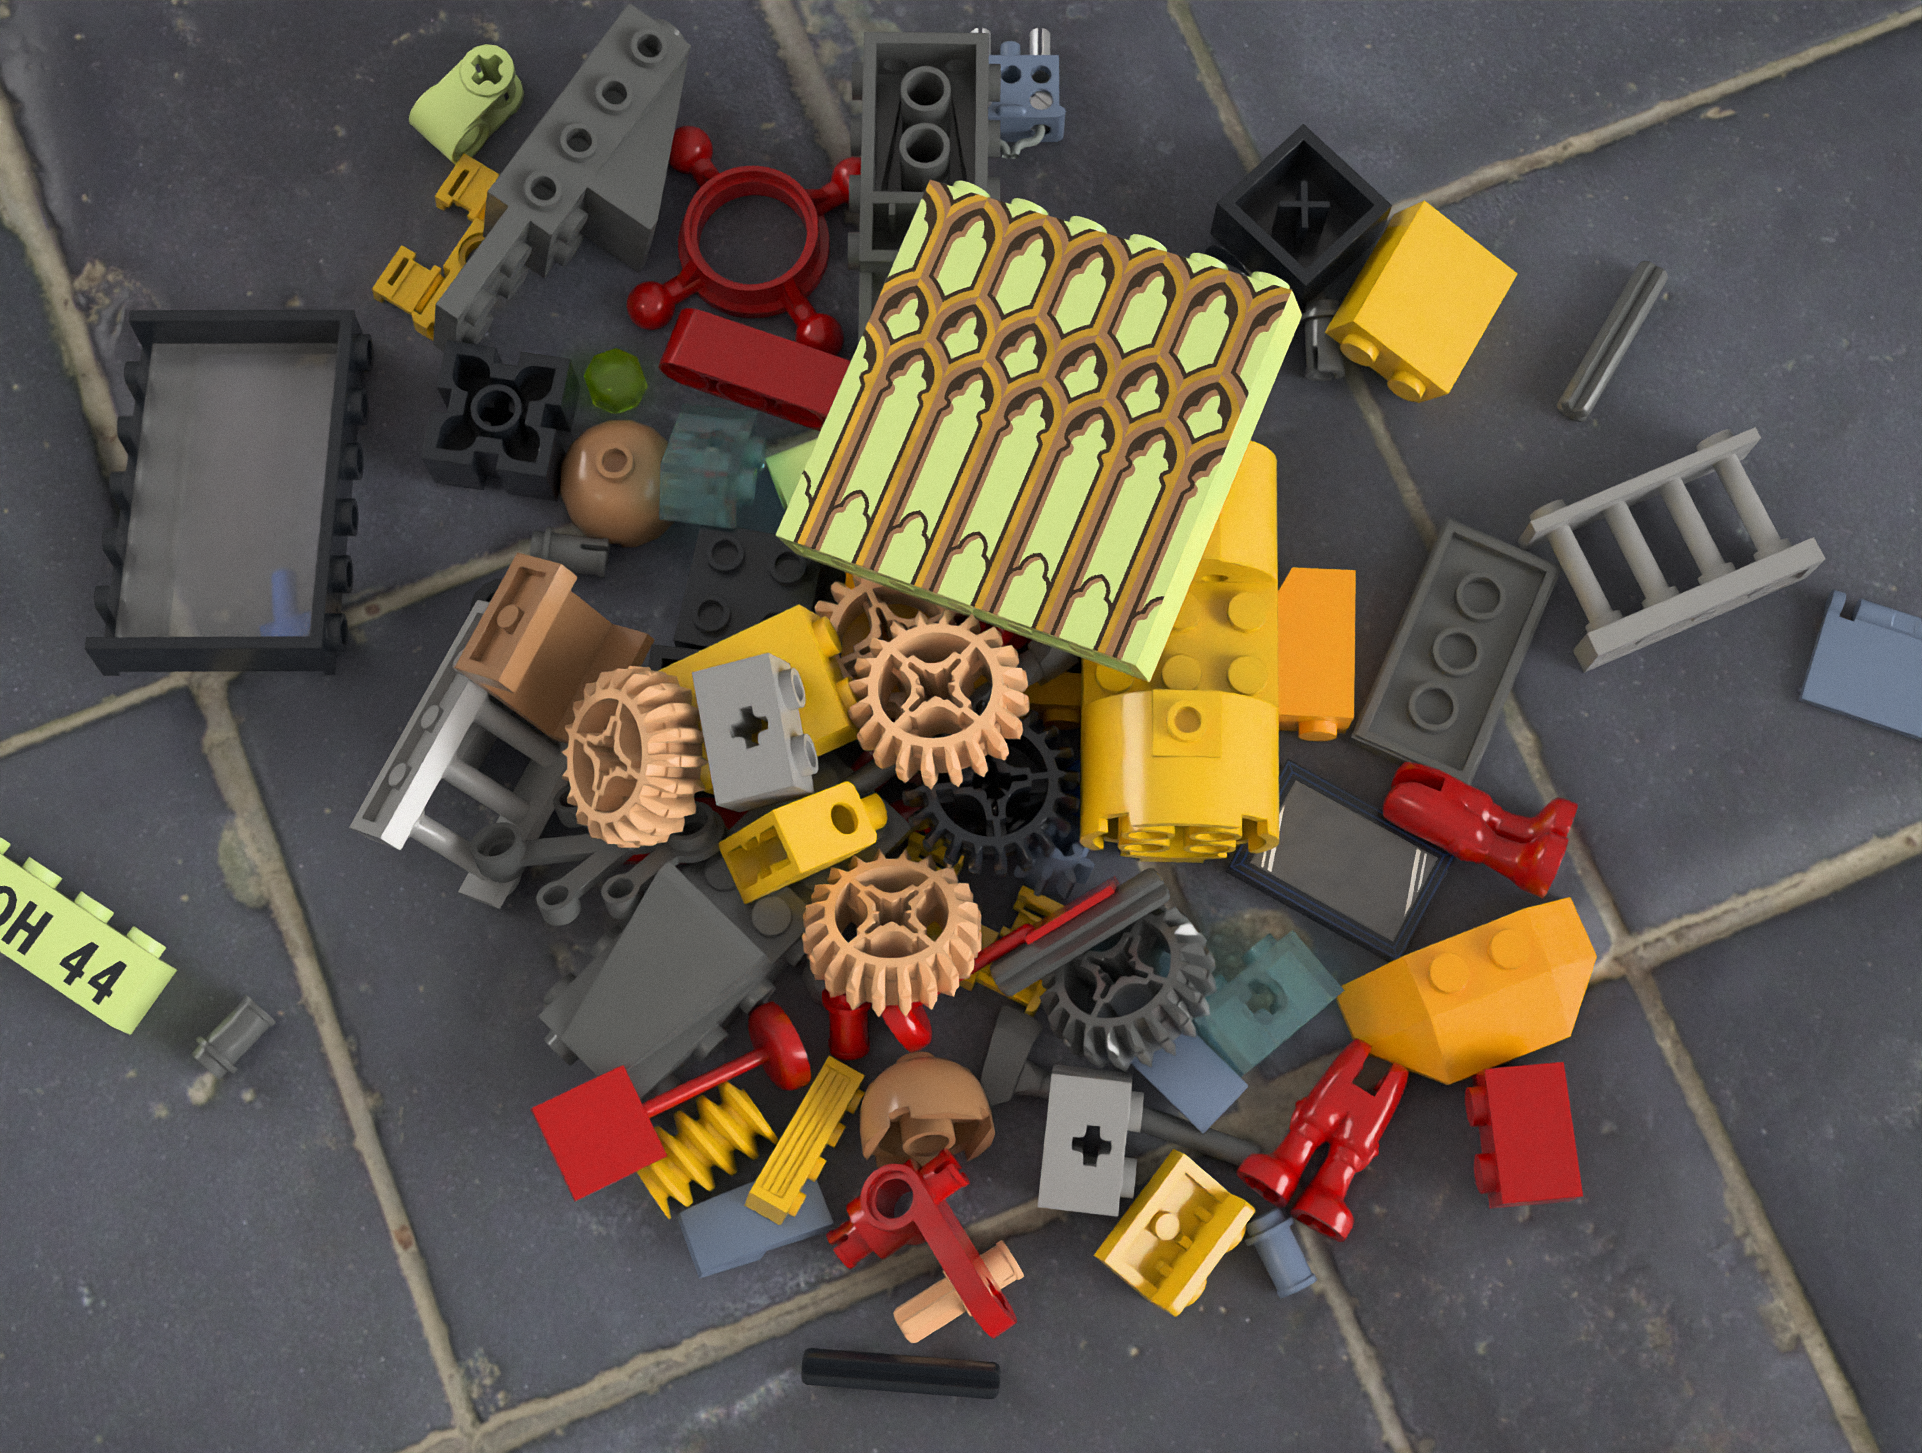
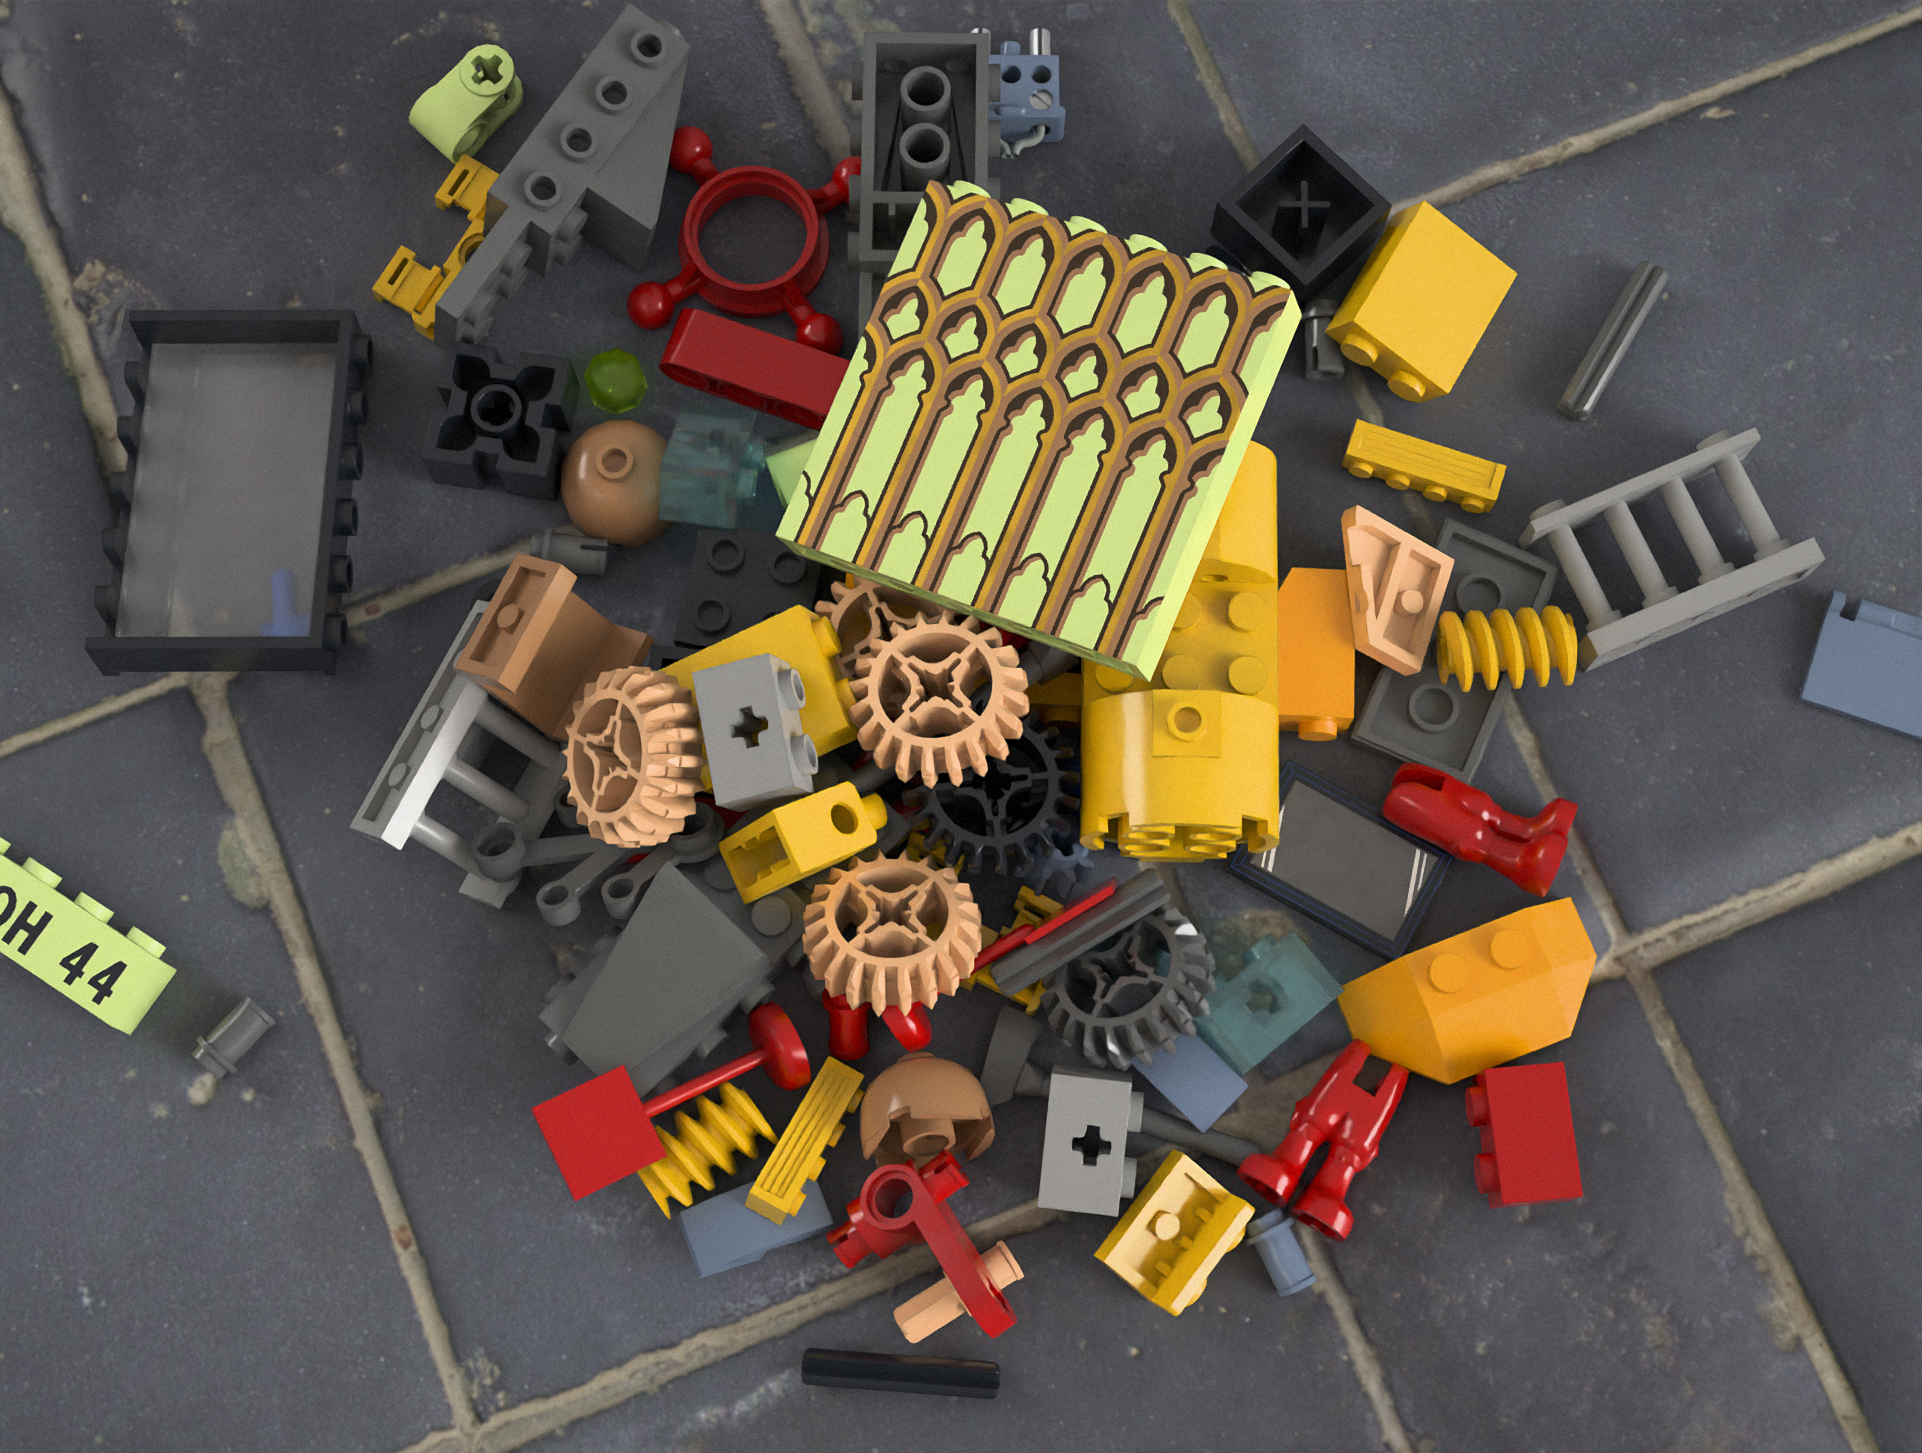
none -> yellow piece [1341,419,1507,514]
none -> light nougat wing [1341,505,1455,676]
none -> yellow piece [1436,605,1577,692]

